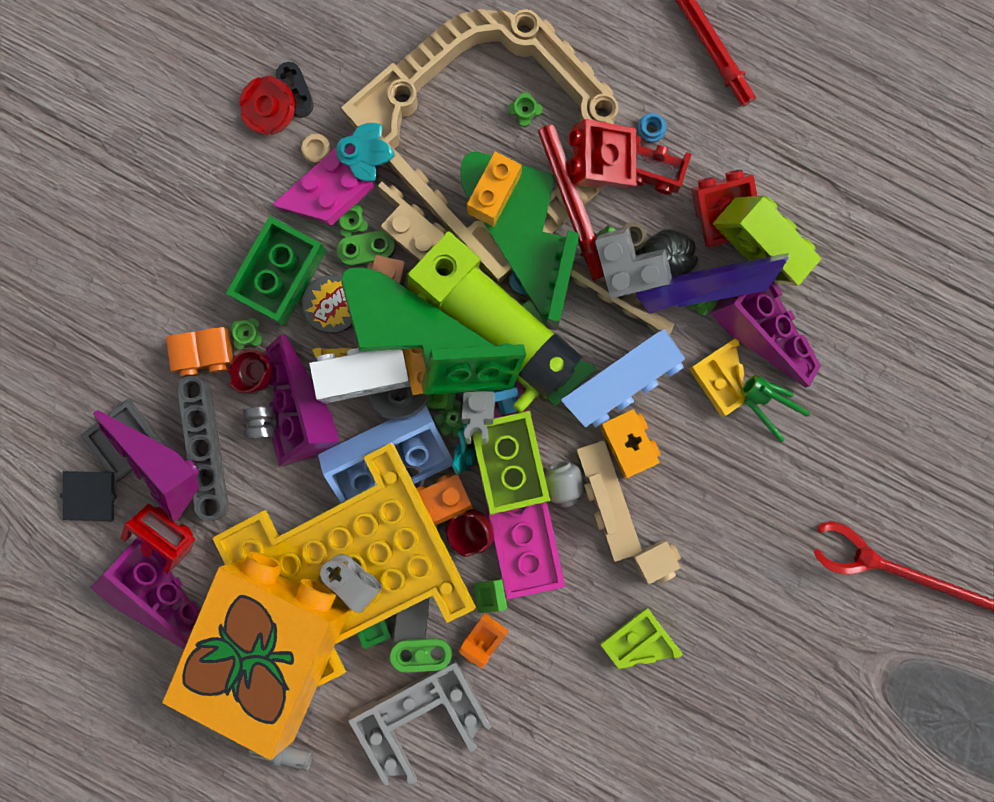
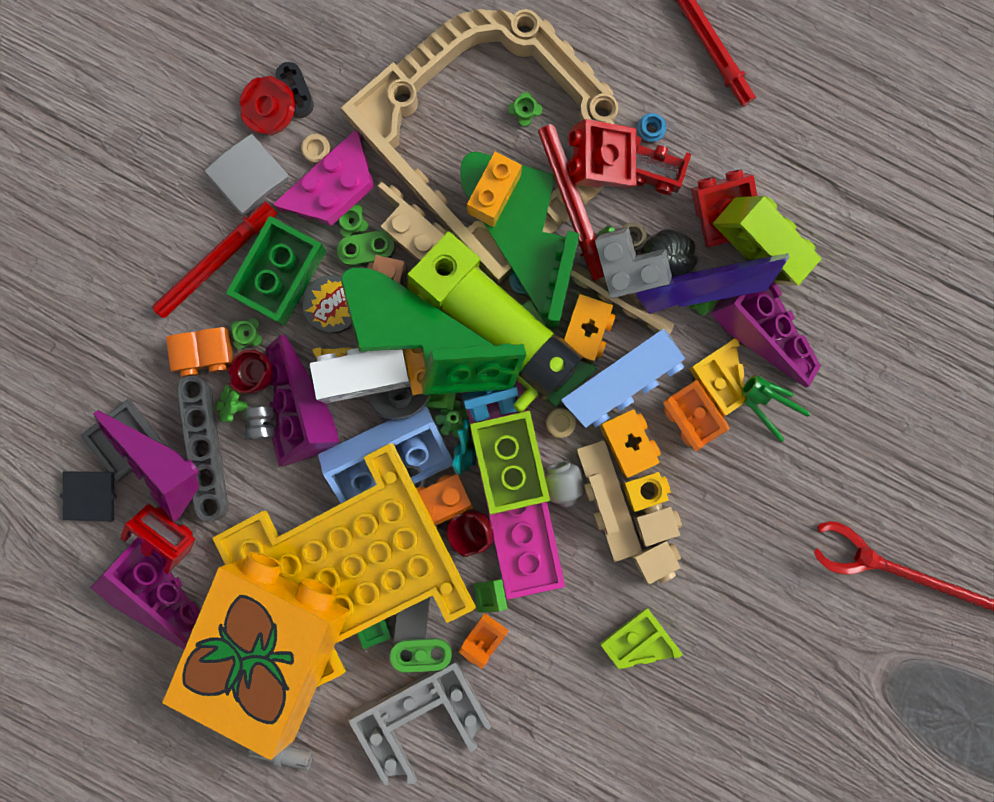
light grey piece [320,554,382,613] -> none
teal plate [336,123,395,181] -> none
light grey plate [462,391,495,444] -> none
none -> red axle [152,201,277,318]
none -> light grey slope [205,134,289,216]
none -> bright green plant [216,385,247,423]
none -> tan tile [546,408,576,438]
none -> light orange brick [564,294,616,364]
none -> yellow brick [622,472,671,512]
none -> tan brick [633,503,682,546]
none -> orange bracket [663,379,730,451]

